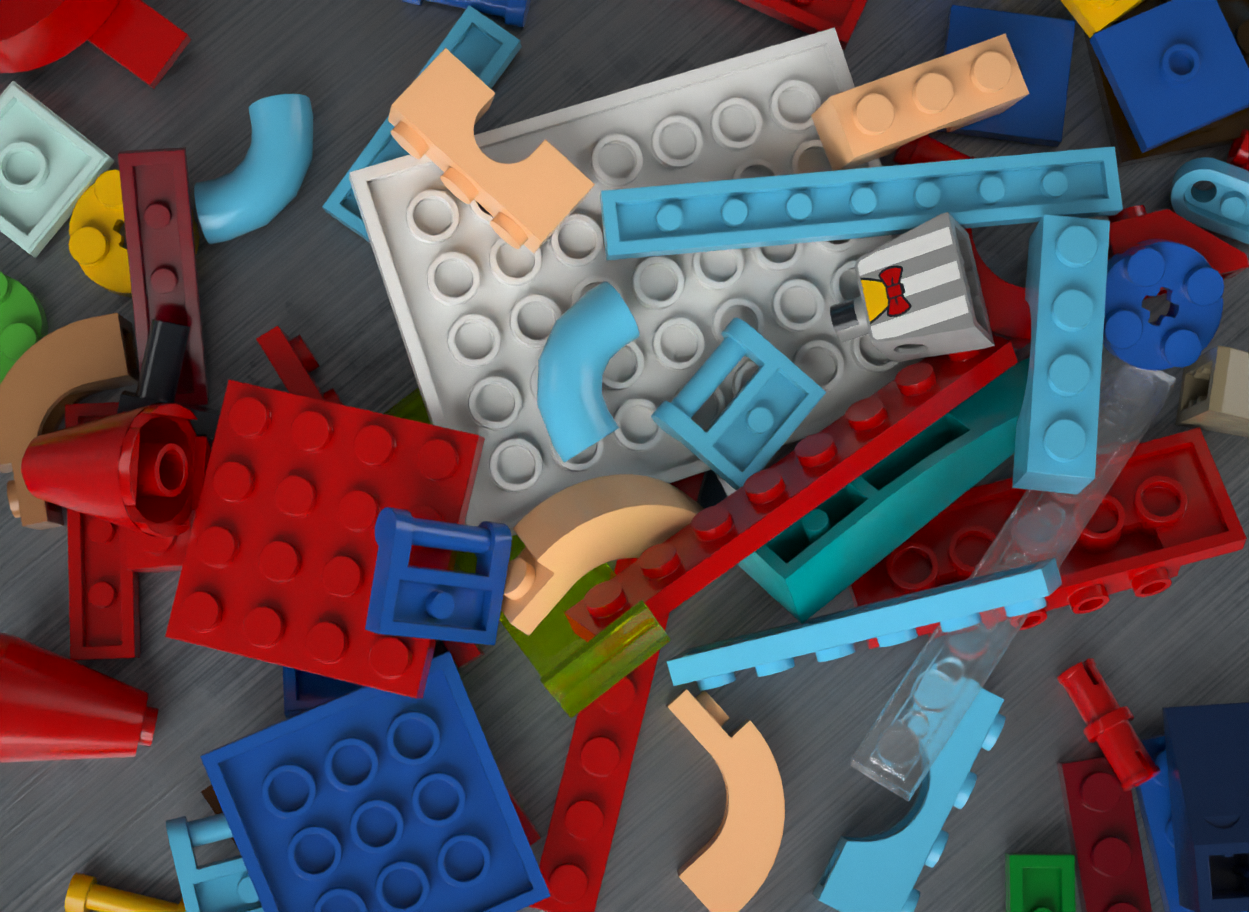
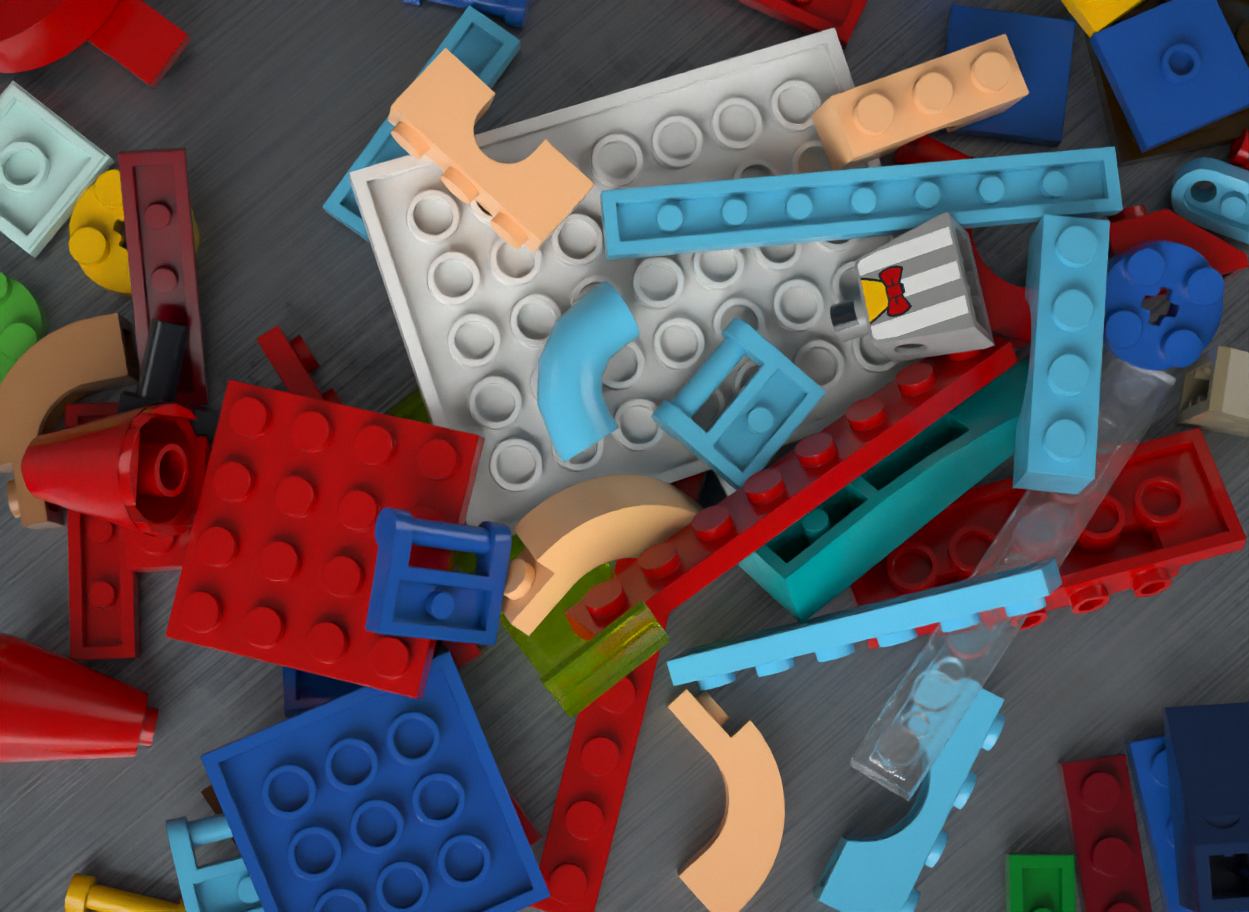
medium azure cylinder [194,94,313,244] -> none
red pin [1057,658,1161,792] -> none

